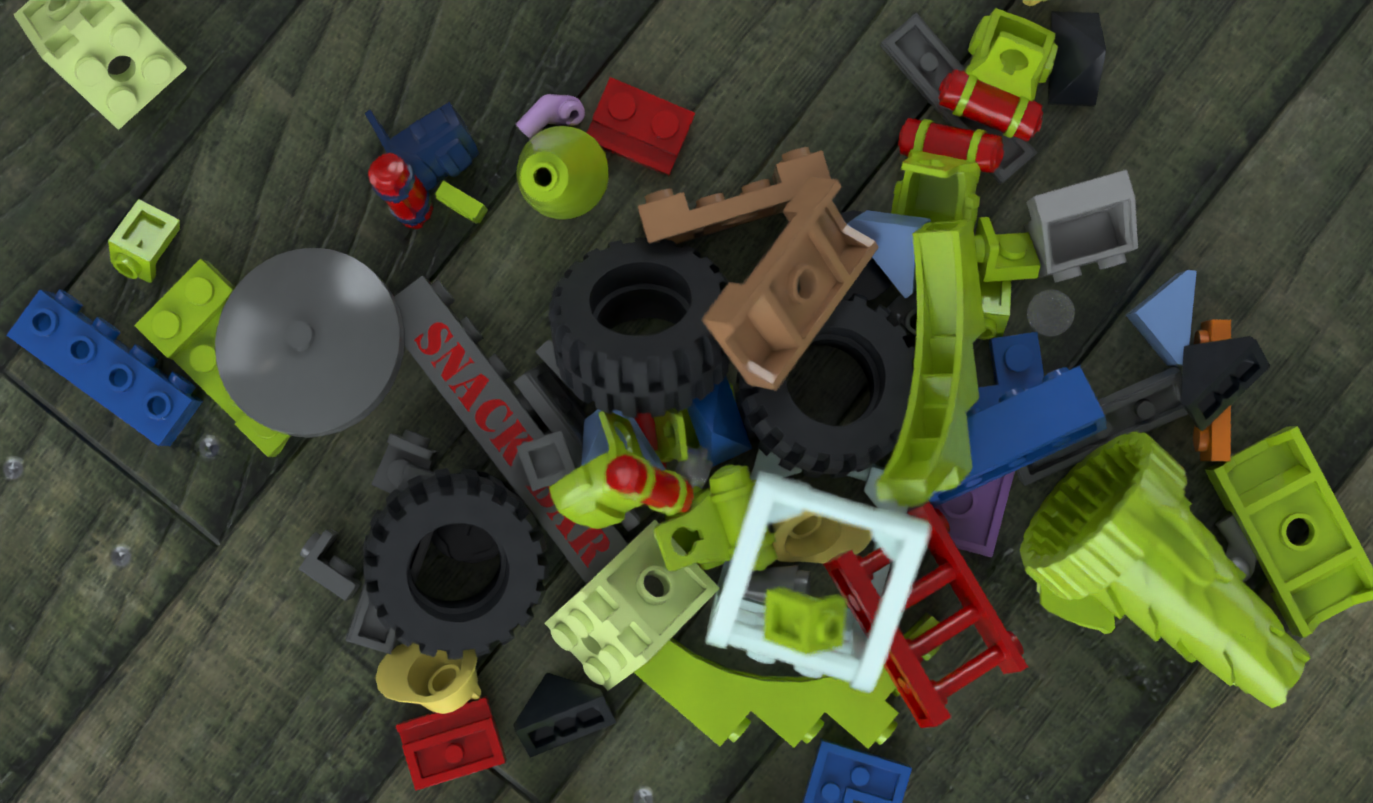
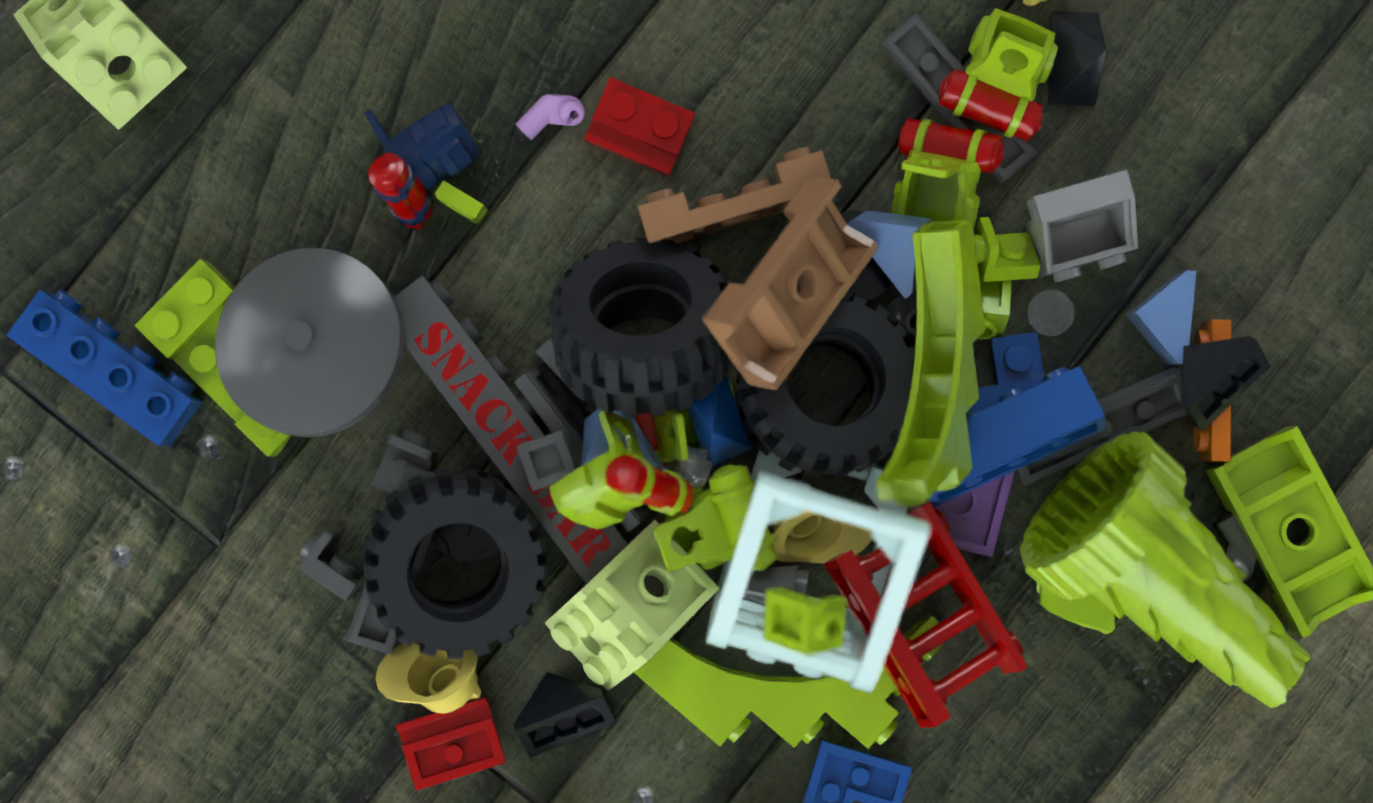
lime bracket [108,199,180,283] -> none
lime cone [517,126,608,219] -> none

